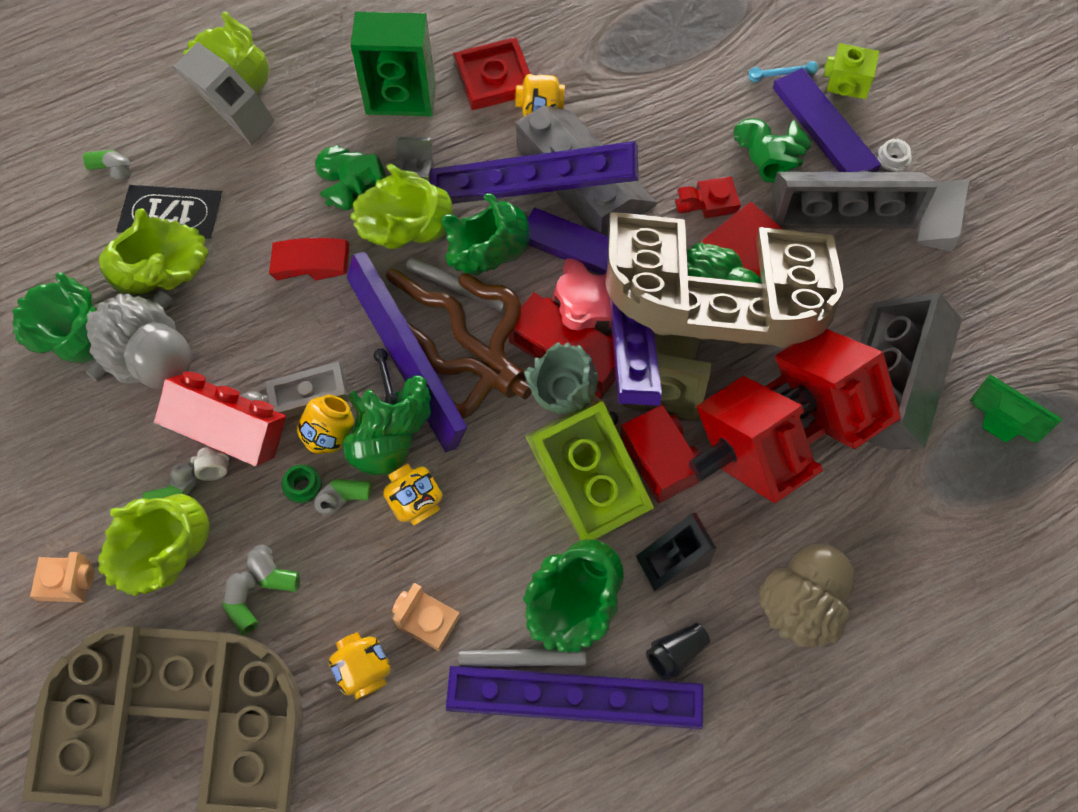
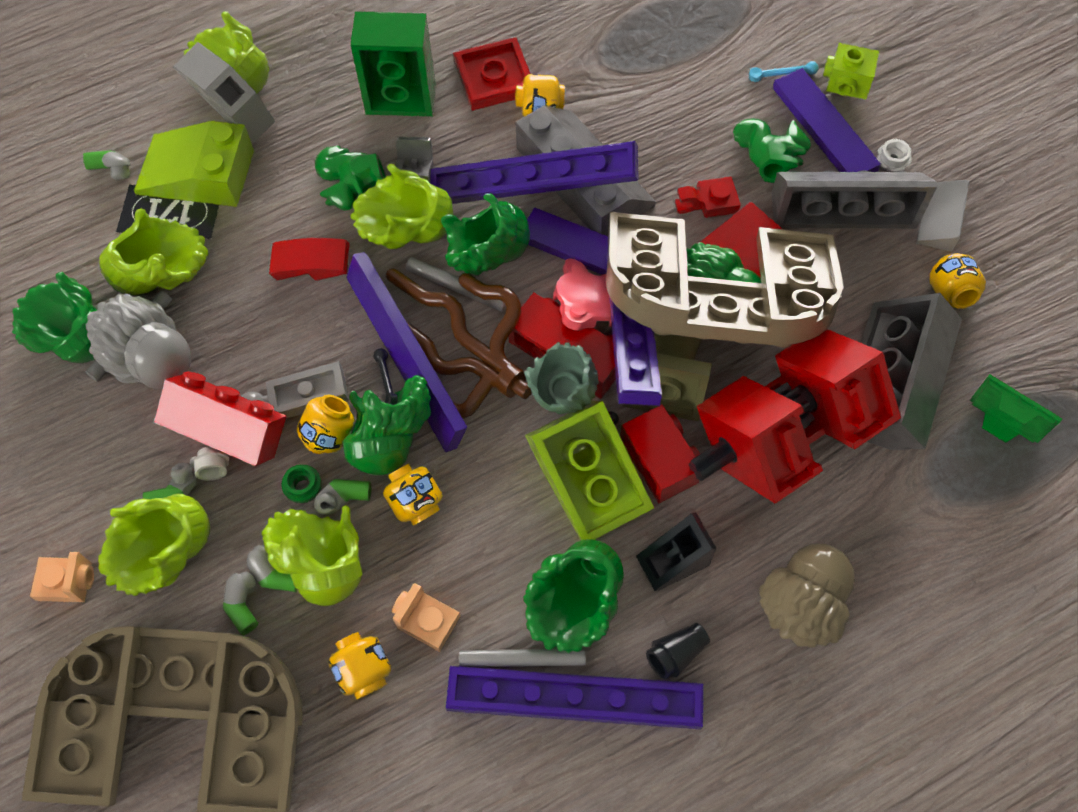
none -> lime slope [134,121,254,207]
none -> lime hair [261,505,363,606]
none -> yellow head [929,253,986,309]

